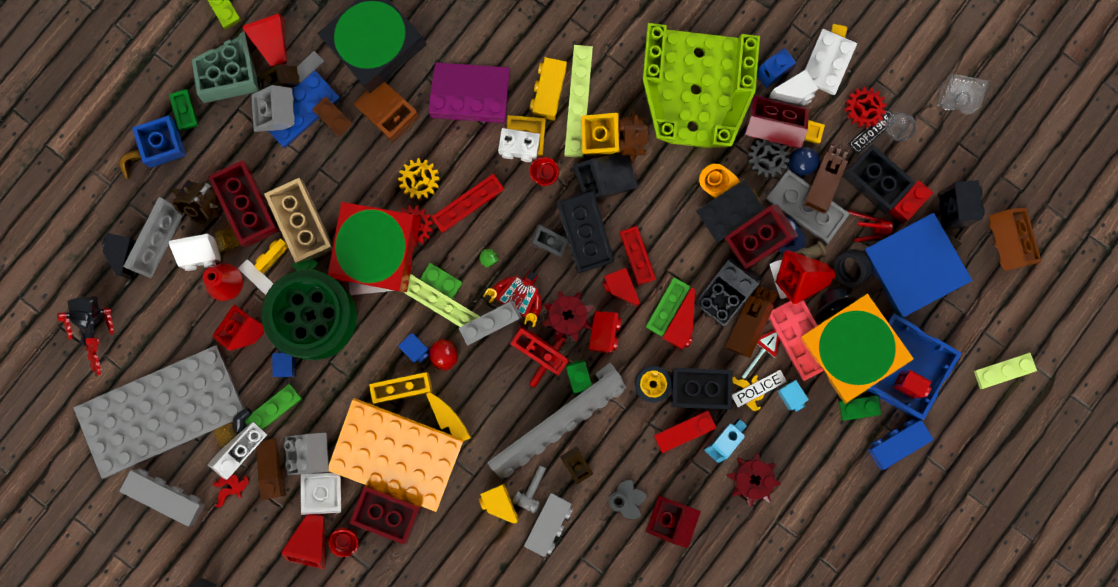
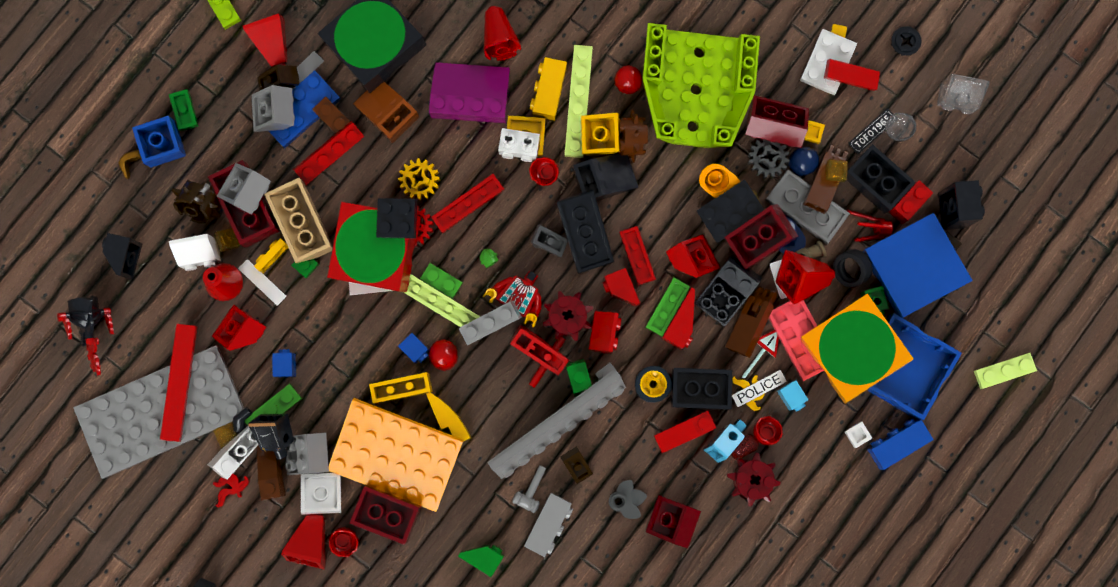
light grey brick [119,468,205,527] -> none
light grey tile [123,197,184,278] -> none
sand green wedge [192,31,259,103] -> none
dark green wheel [261,269,357,360] -> none
yellow slope [479,484,519,523] -> none
blue torso [757,48,796,89] -> none
white slope [768,70,818,107] -> none
black piece [814,286,857,321] -> none
green plate [838,396,881,421] -> none
red gear [844,87,887,129] -> none
red brick [893,370,931,399] -> none
dark orange slope [989,208,1042,271] -> none
none -> red tile [160,324,198,442]
none -> light grey slope [217,163,271,215]
none -> black torso [248,414,294,459]
none -> red plate [293,121,365,185]
none -> black plate [376,198,418,239]
none -> green slope [458,544,504,577]
none -> red cone [484,6,521,61]
none -> red hair [614,65,643,94]
none -> red slope [666,234,720,278]
none -> clear red cone [731,434,759,460]
none -> red hair [753,416,783,446]
none -> red tile [824,59,880,91]
none -> clear yellow plate [826,159,848,182]
none -> white plate [844,421,872,448]
none -> green brick [860,286,889,314]
none -> black gear [891,26,922,56]

